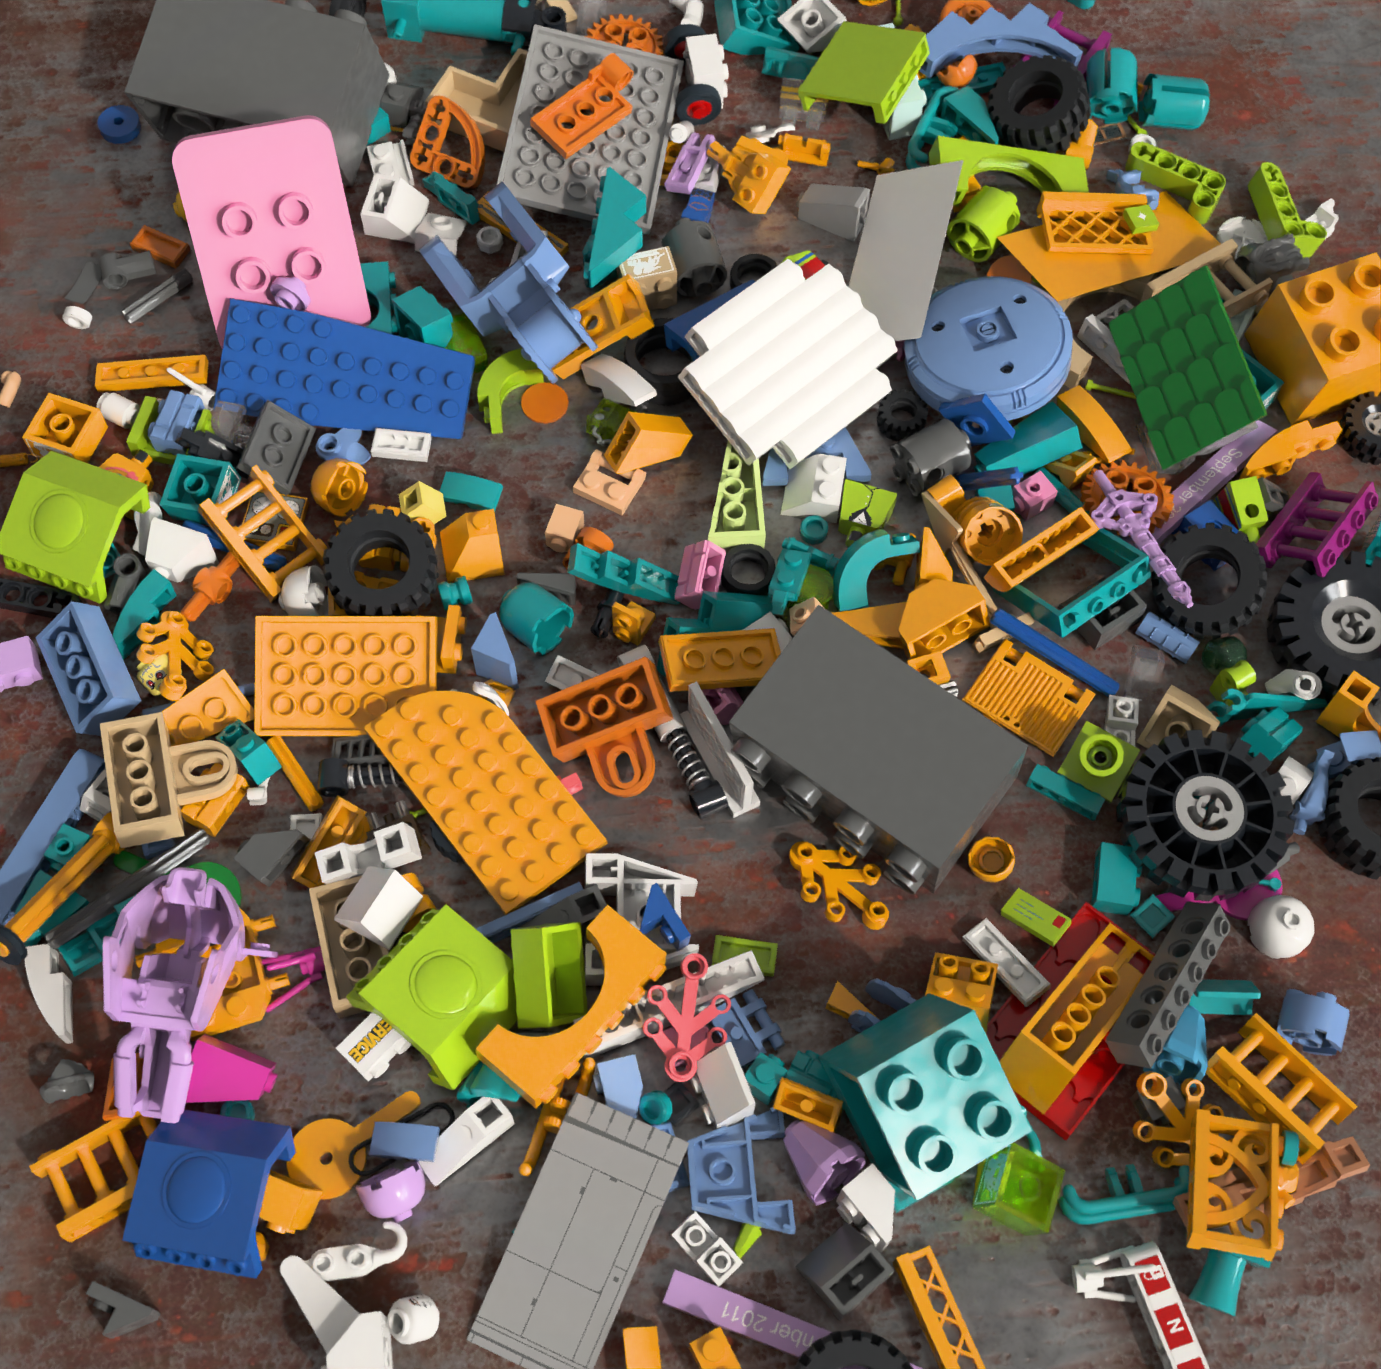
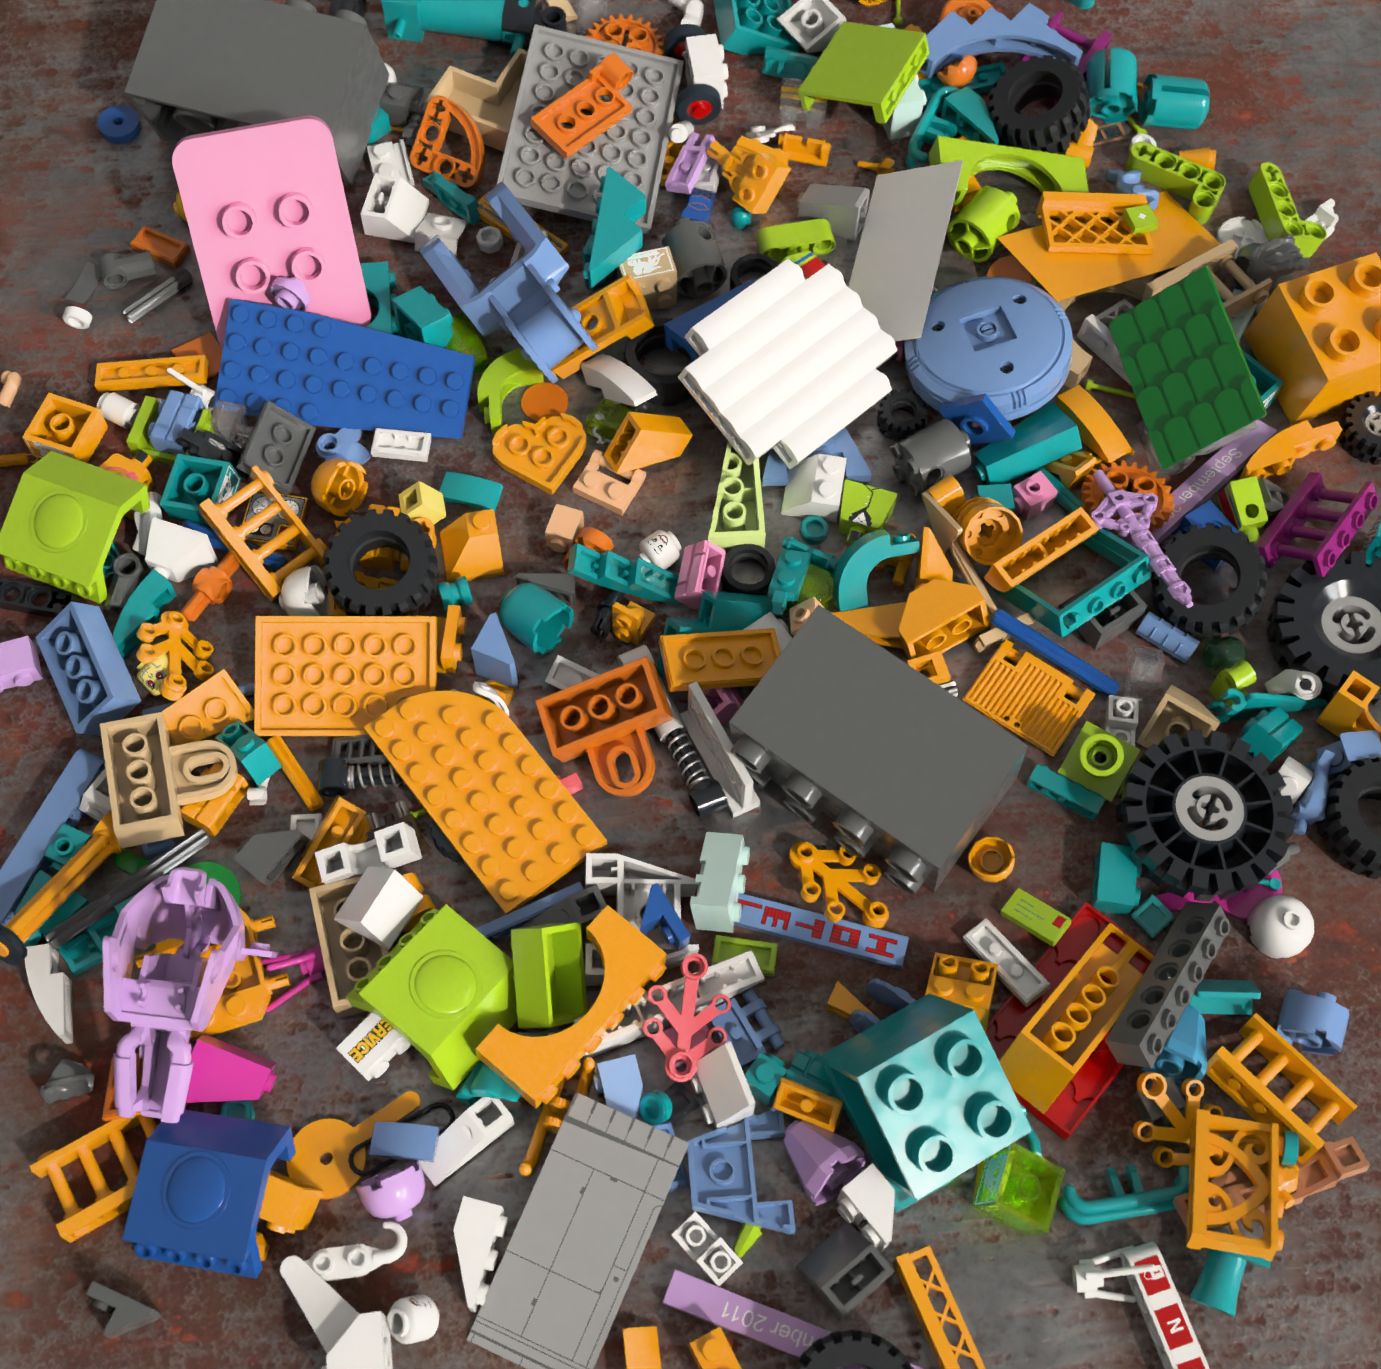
blue axle [953,467,1023,491] -> none
none -> orange window [171,332,223,379]
none -> white slope [453,1196,508,1313]
none -> light orange plate [492,413,587,495]
none -> white head [638,530,682,569]
none -> light aqua wedge [690,832,750,933]
none -> teal hinge [730,206,751,229]
none -> medium blue tile [734,893,909,969]
none -> lime beam [756,219,836,262]
none -> light orange cone [1179,147,1217,171]

